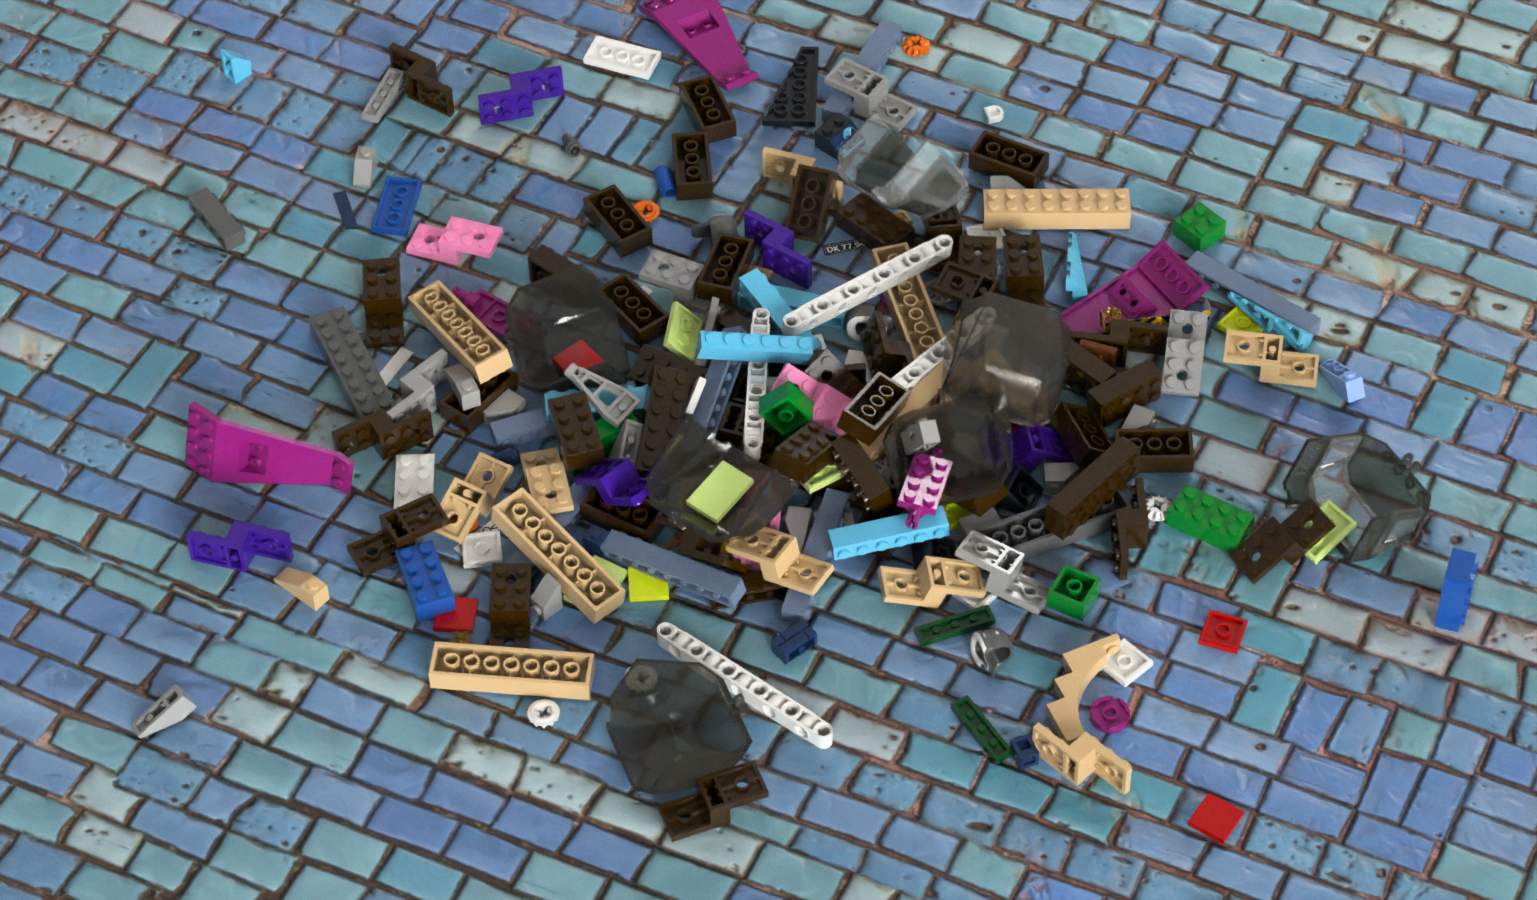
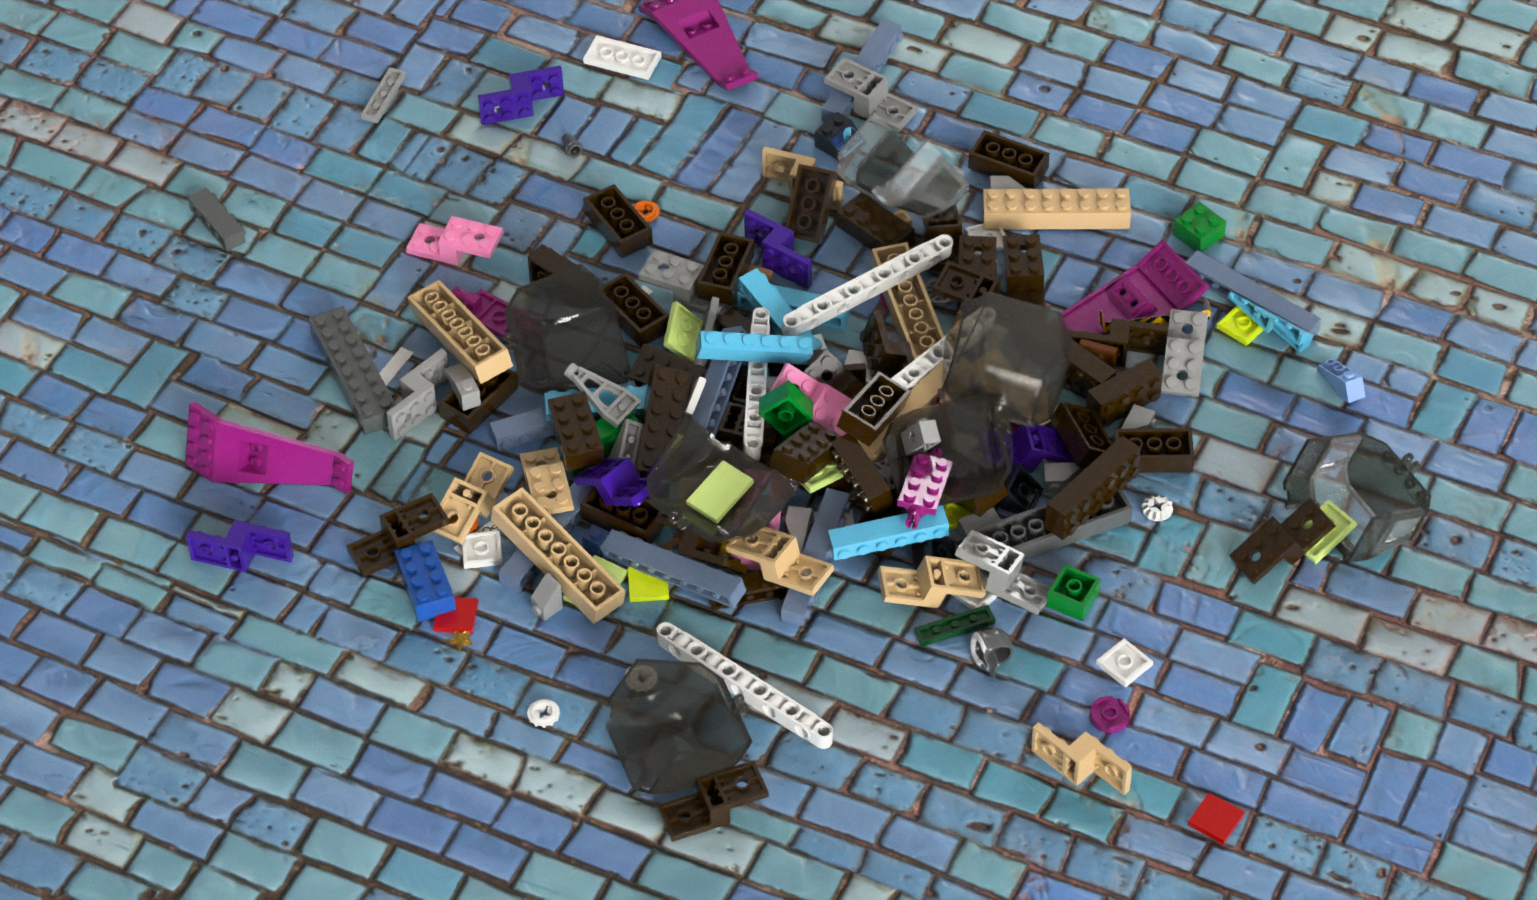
light grey slope [131,684,197,739] -> none
medium azure slope [220,49,252,84] -> none
tan slope [274,567,330,611] -> none
dark brown bracket [331,408,434,461] -> none
dark blue sticker [333,191,358,230] -> none
light grey slope [353,146,378,188] -> none
dark brown bracket [362,257,405,349] -> none
blue tile [371,176,423,236] -> none
dark brown bracket [389,43,455,117] -> none
white plate [393,454,435,518] -> none
tan brick [428,641,595,700] -> none
light grey slope [483,389,527,425] -> none
dark brown bracket [489,563,532,649] -> none
dark blue cone [491,446,520,465] -> none
red tile [552,340,605,383] -> none
blue head [653,165,676,198] -> none
dark brown brick [672,131,713,201] -> none
dark brown brick [679,74,737,143] -> none
dark grey piece [691,214,739,249] -> none
black wing [762,46,819,127] -> none
dark blue brick [771,619,817,664] -> none
black sticker [822,239,868,256] -> none
dark grey piece [846,303,893,342] -> none
orange gear [902,35,930,57] -> none
dark green plate [950,695,1013,764] -> none
white tile [983,105,1004,124] -> none
dark blue brick [1010,734,1039,770] -> none
tan arch [1046,633,1121,745] -> none
medium azure wedge [1065,231,1088,304] -> none
clear yellow plant [1103,307,1122,322] -> none
dark brown bracket [1110,478,1149,580] -> none
green brick [1166,484,1255,554] -> none
red tile [1198,609,1248,654] -> none
tan bracket [1223,329,1319,388] -> none
blue brick [1434,548,1479,632] -> none

